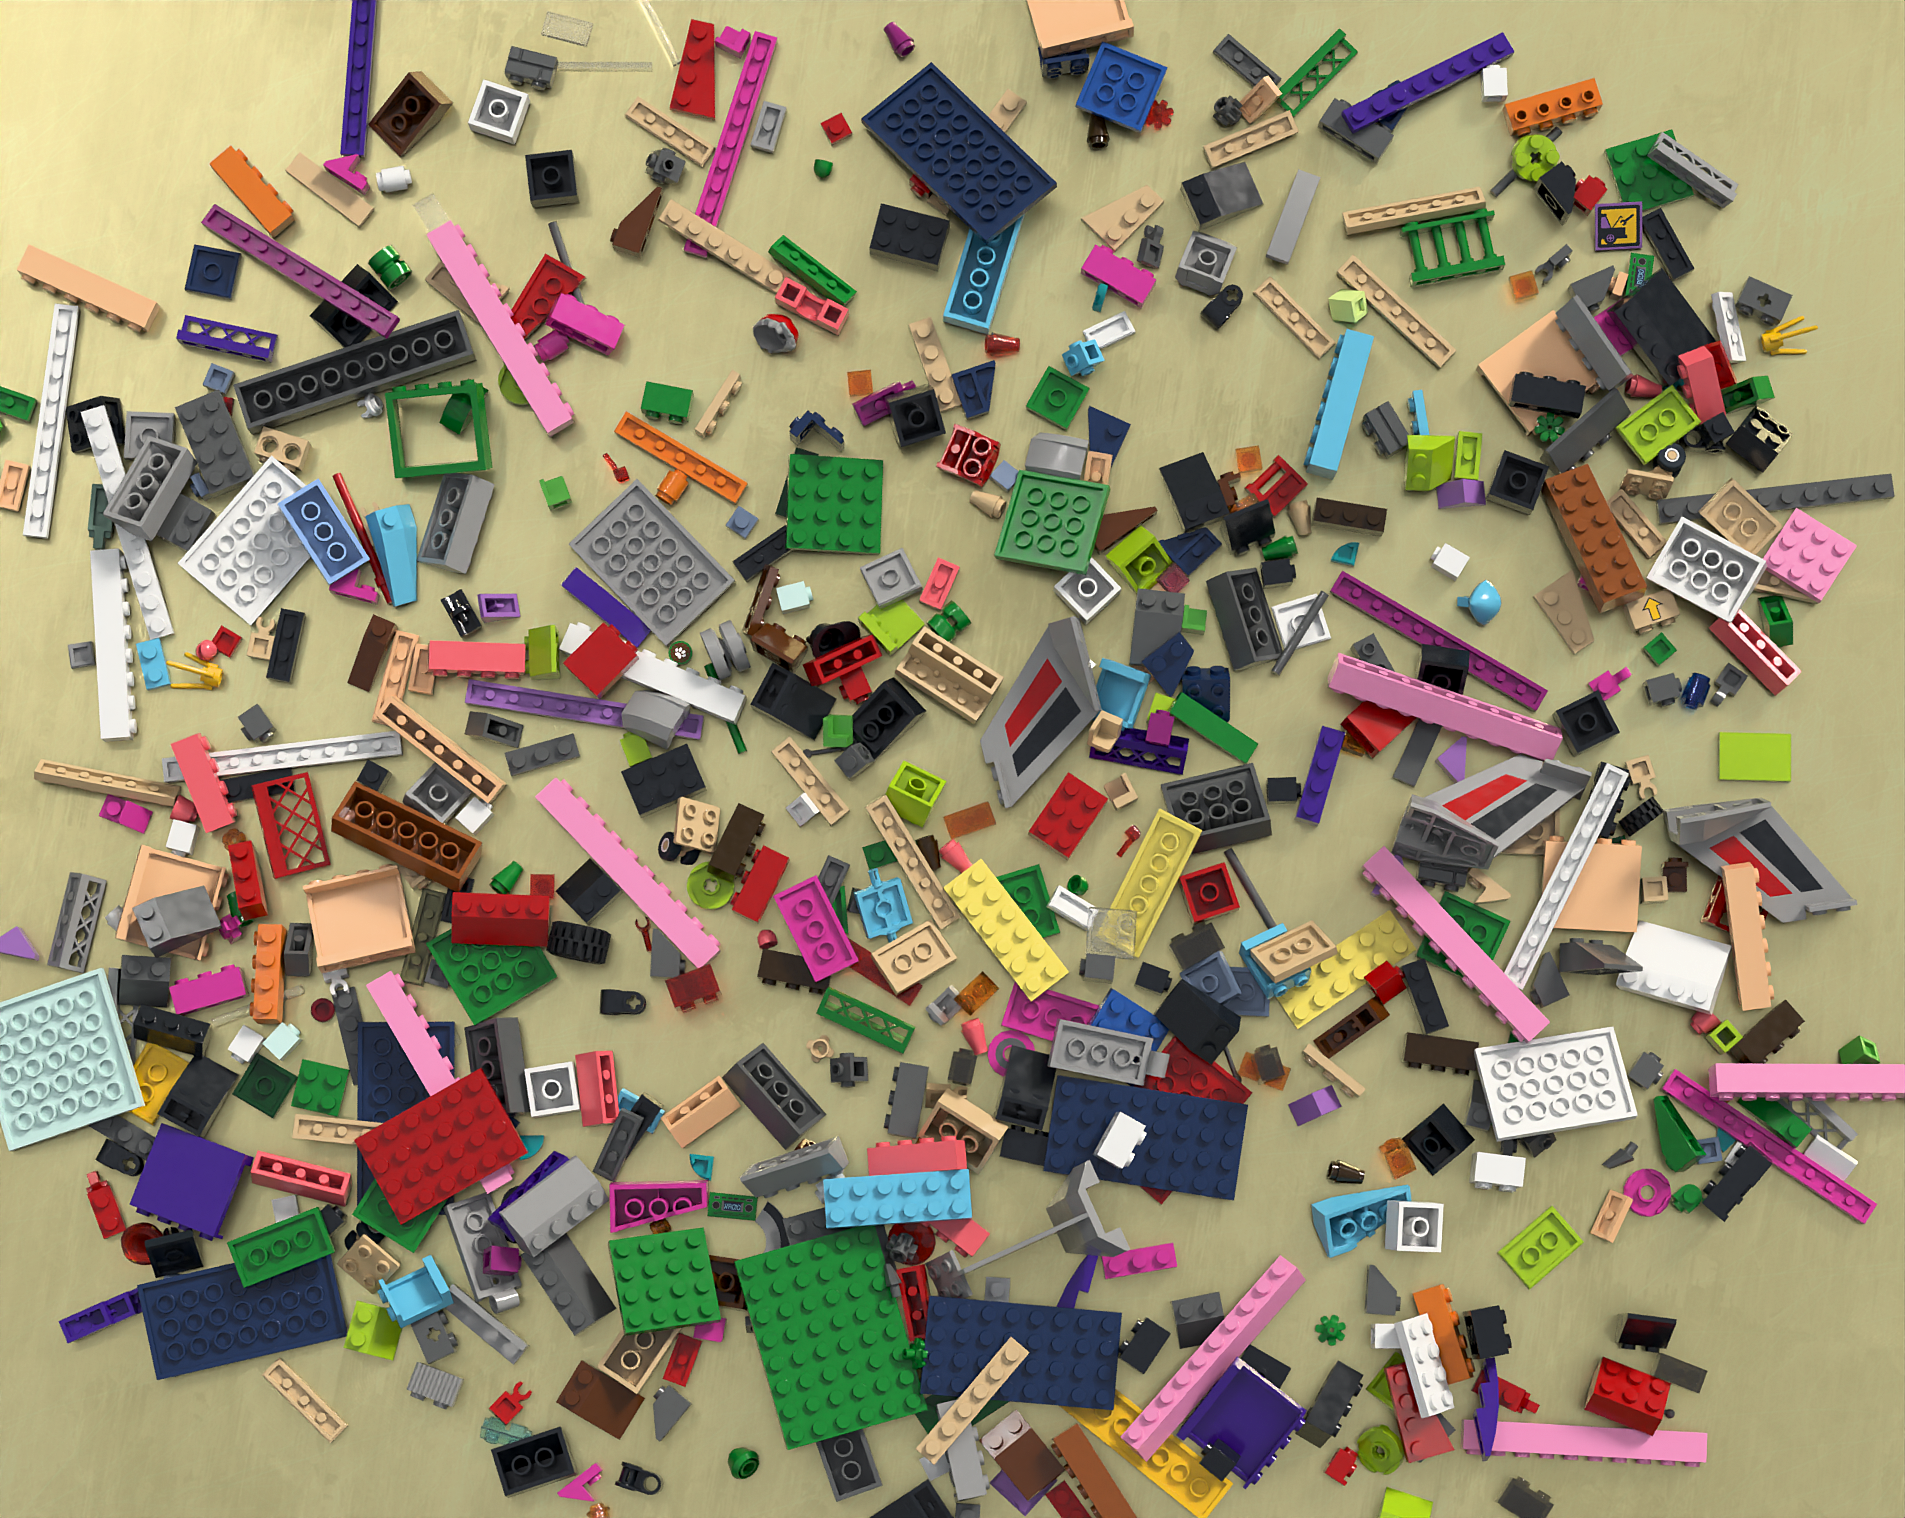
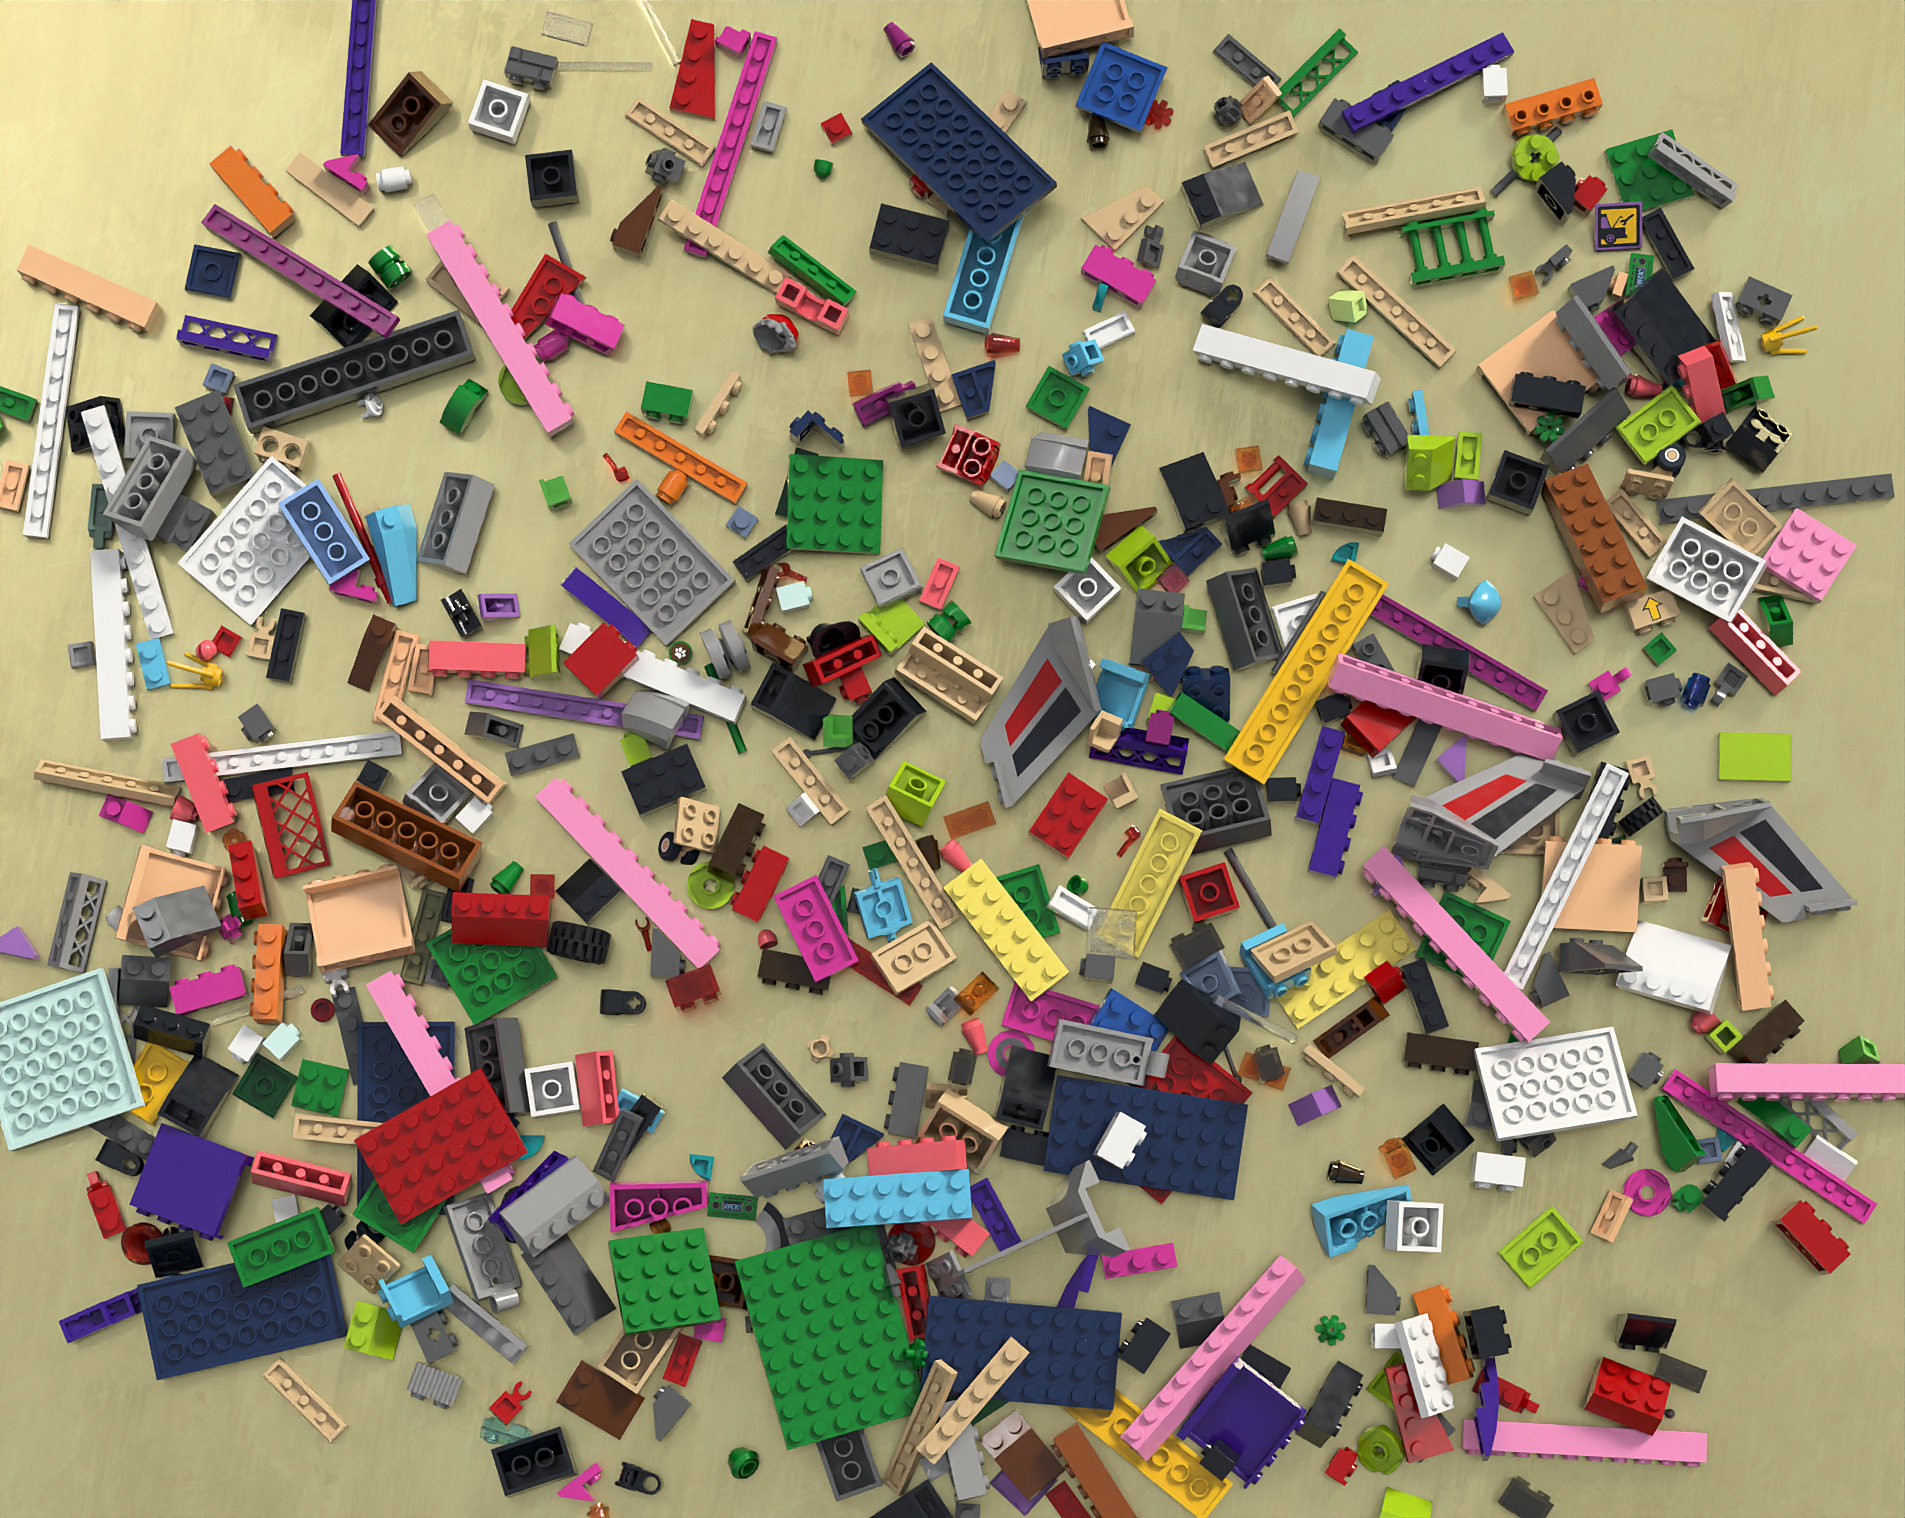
sand blue plate [190,472,212,501] -> none
green window [385,379,493,478] -> none
magenta brick [483,1246,522,1276] -> none
light nougat brick [660,1076,741,1148] -> none
green fence [816,986,915,1054] -> none
none -> clear red hand [776,562,808,582]
none -> dark blue wing [830,1114,884,1164]
none -> tan plate [882,1359,958,1495]
none -> dark purple plate [970,1178,1022,1252]
none -> white brick [1193,324,1381,406]
none -> clear bar [1213,994,1298,1044]
none -> yellow plate [1223,559,1389,785]
none -> dark purple brick [1307,778,1363,880]
none -> black brick [1314,693,1353,726]
none -> white plate [1367,748,1397,778]
none -> red brick [1772,1200,1851,1275]

